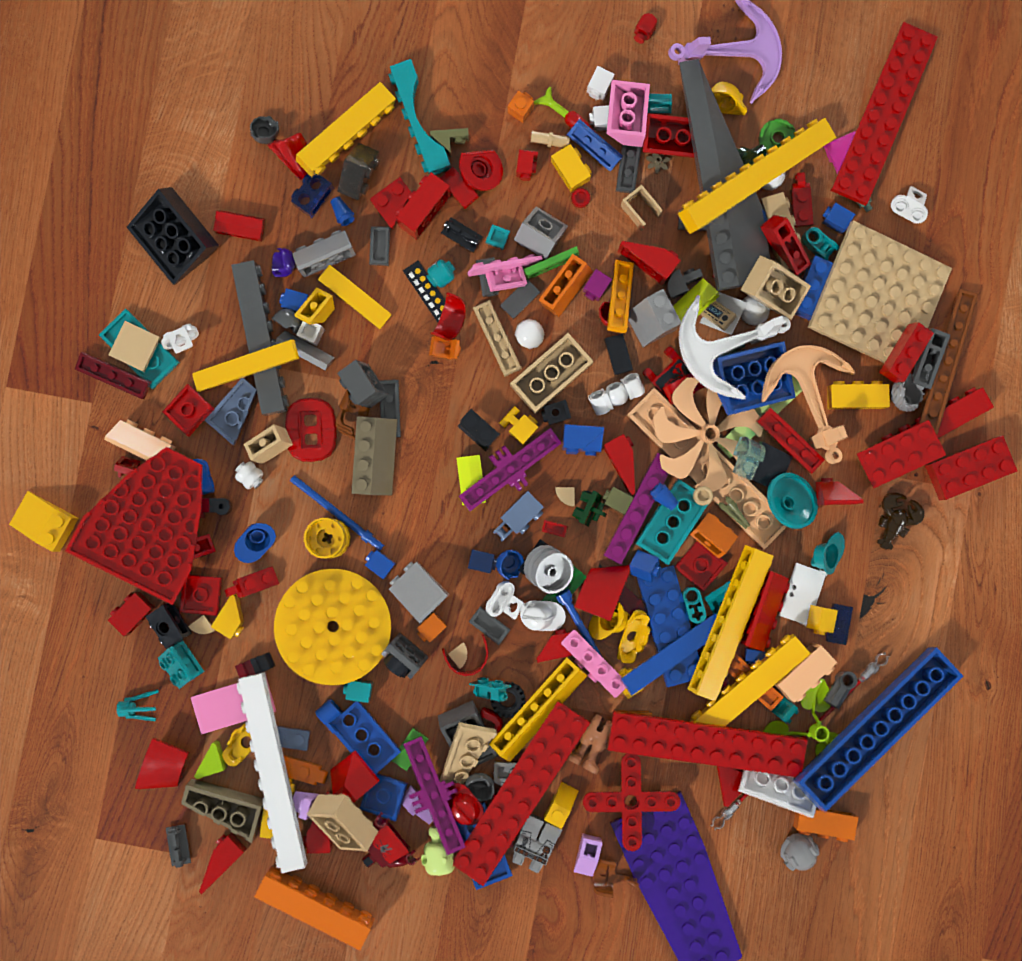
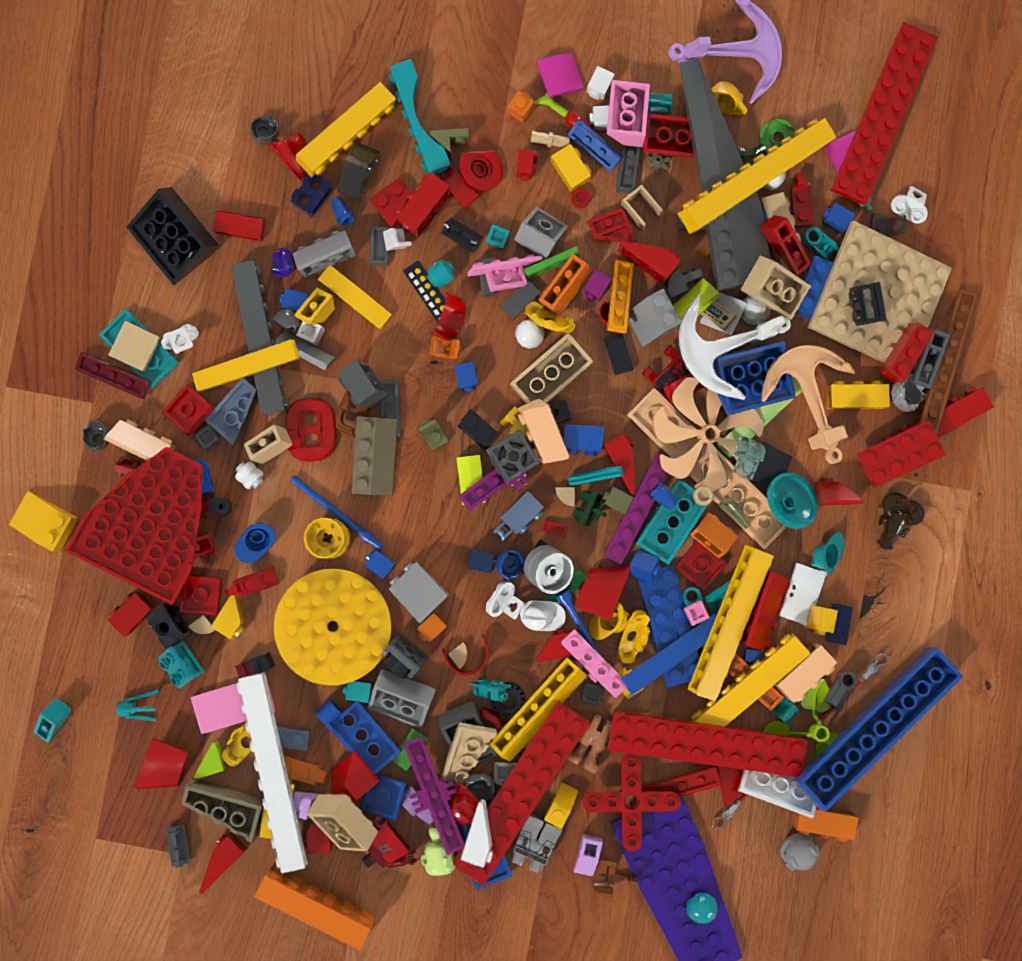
dark grey tile [469,606,511,645] -> none
tan tile [473,300,522,377] -> none
white piece [588,373,645,415] -> none
red arm [634,13,657,44] -> none
red plate [756,407,825,474] -> none
red brick [925,435,1018,500] -> none
none -> teal slope [33,699,71,744]
none -> dark grey hair [83,420,110,451]
none -> dark grey tile [194,425,221,451]
none -> light grey slope [367,669,436,729]
none -> white panel [383,228,412,251]
none -> olive bracket [419,418,448,451]
none -> blue brick [454,362,479,392]
none -> white slope [461,799,493,867]
none -> dark grey piece [486,430,540,483]
none -> light nougat slope [518,399,570,464]
none -> yellow piece [524,301,575,333]
none -> dark pink slope [536,53,584,99]
none -> teal axle [568,466,623,486]
none -> dark grey tile [581,682,604,705]
none -> red wing [587,207,637,243]
none -> red tile [642,766,723,797]
none -> bright pink tile [683,600,710,626]
none -> teal hair [686,893,718,924]
none -> black window [849,282,887,326]
none -> clear smoke bracket [869,213,906,237]

